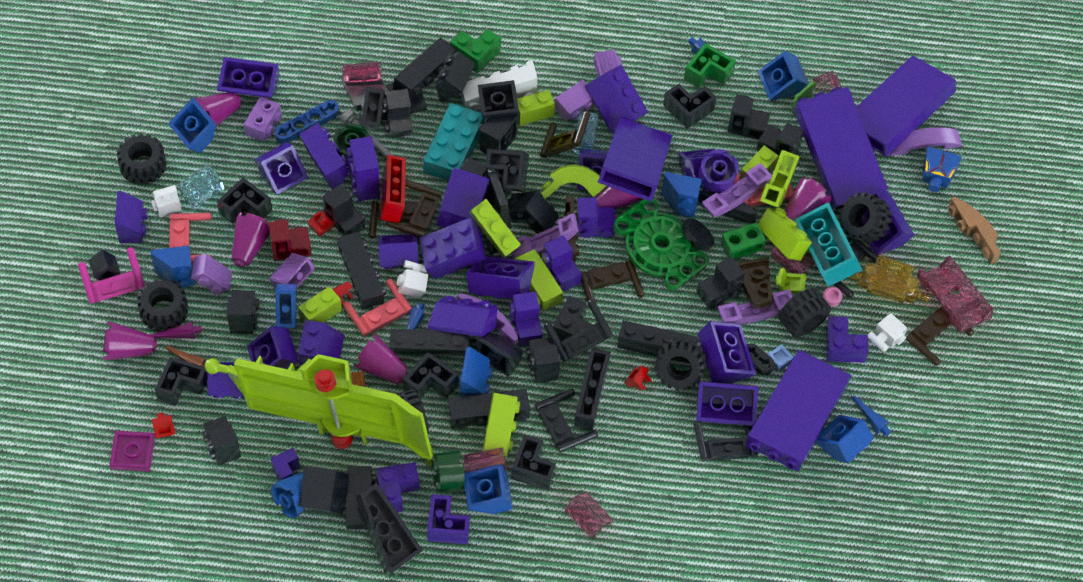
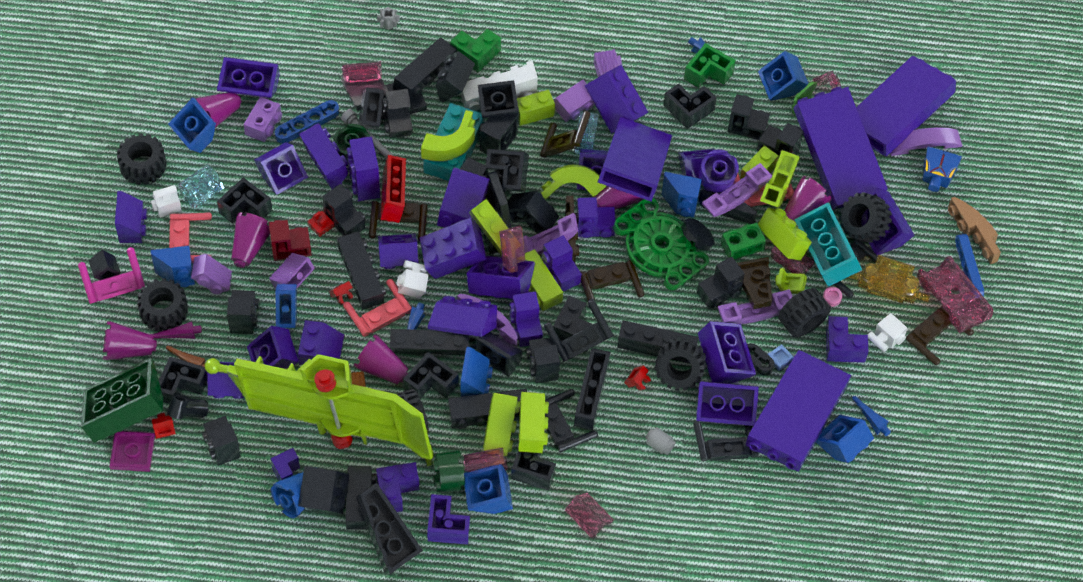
lime brick [298,286,342,323] -> none
dark brown plate [386,179,443,238] -> none
none -> dark green slope [81,358,163,443]
none -> black piece [167,393,209,419]
none -> light grey gear [377,7,400,30]
none -> lime arch [421,110,475,161]
none -> clear pink panel [499,226,525,273]
none -> lime brick [518,392,549,453]
none -> light grey brick [645,427,676,455]
none -> blue beam [955,234,984,300]

